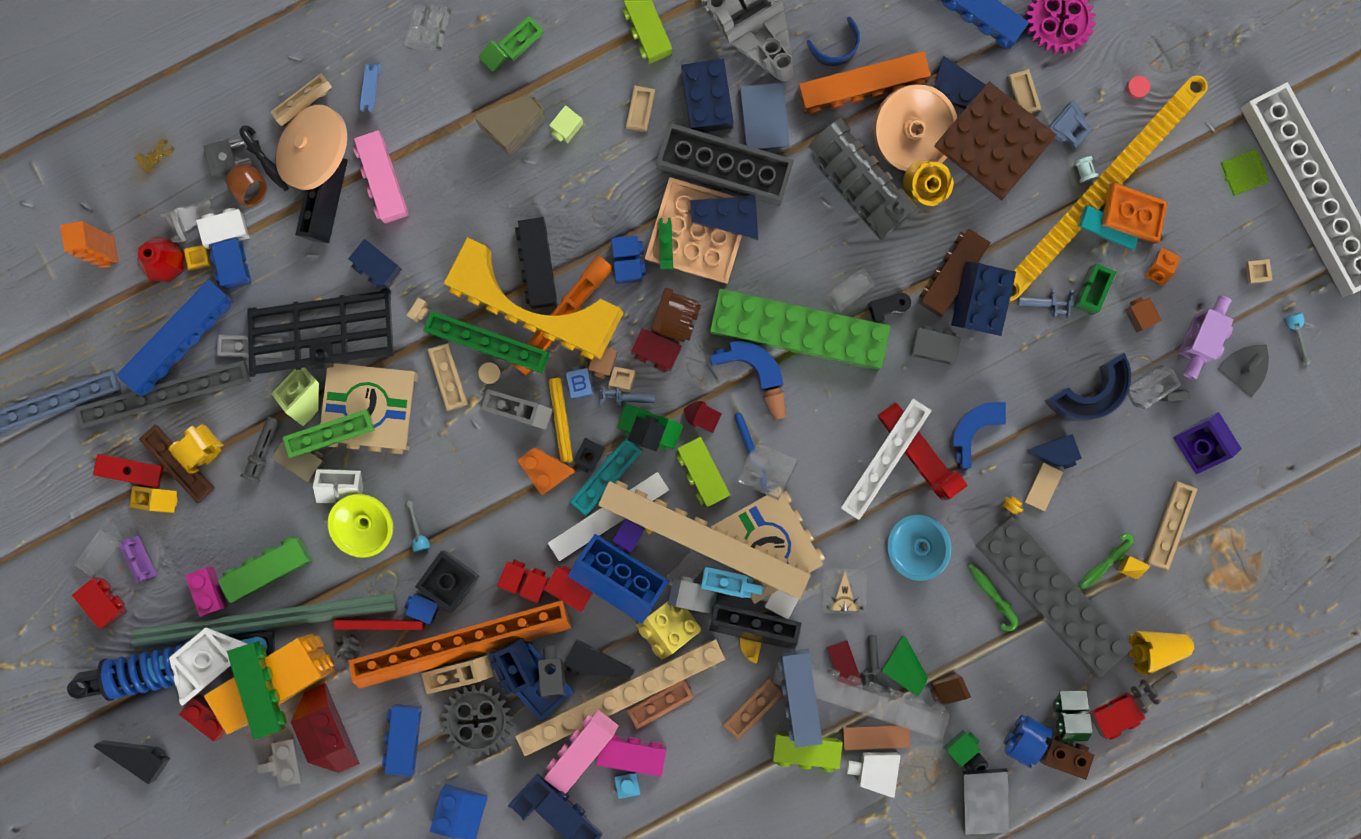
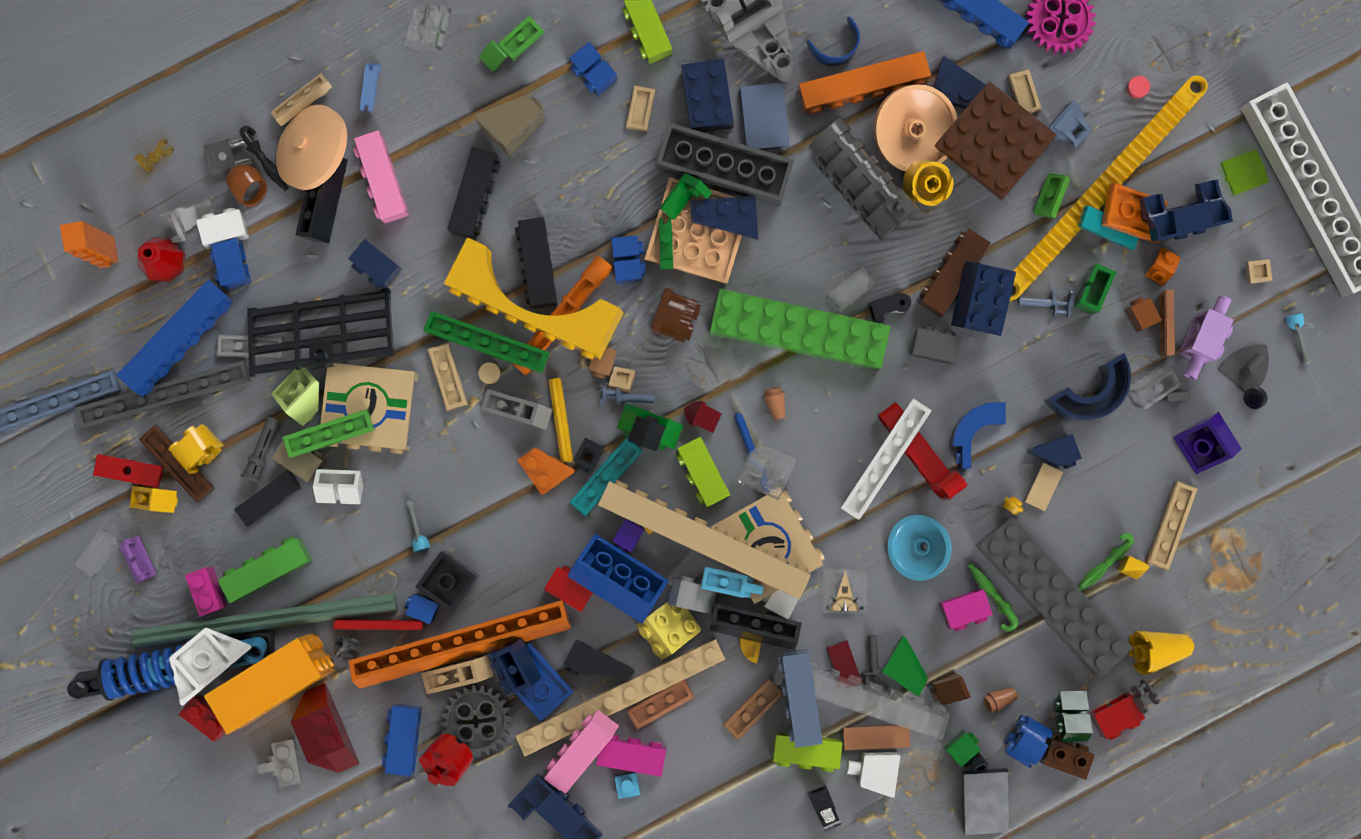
red piece [72,577,127,629] -> none
black slope [94,740,170,784] -> none
yellow tile [184,245,211,271] -> none
green brick [227,641,287,740] -> none
neon yellow dish [328,494,393,558] -> none
tan plate [407,297,429,322] -> none
blue slope [430,784,488,839] -> none
red piece [497,559,549,603] -> none
dark grey torso [538,646,567,699] -> none
white tile [548,472,669,561] -> none
yellowish green brick [549,105,584,144] -> none
medium blue brick [566,366,593,400] -> none
dark red brick [631,328,682,373] -> none
blue arch [710,341,784,391] -> none
light aqua bush [1074,156,1099,183] -> none
none -> black tile [234,471,301,527]
none -> red brick [419,734,473,786]
none -> black brick [447,147,501,240]
none -> blue piece [569,42,618,96]
none -> green bracket [660,173,712,220]
none -> black leg [807,785,841,831]
none -> dark pink brick [939,589,993,631]
none -> nougat cone [983,687,1018,713]
none -> bright green plate [1033,173,1070,219]
none -> dark blue bracket [1139,179,1233,241]
none -> nougat tile [1159,290,1175,357]
none -> black tile [1243,386,1267,409]

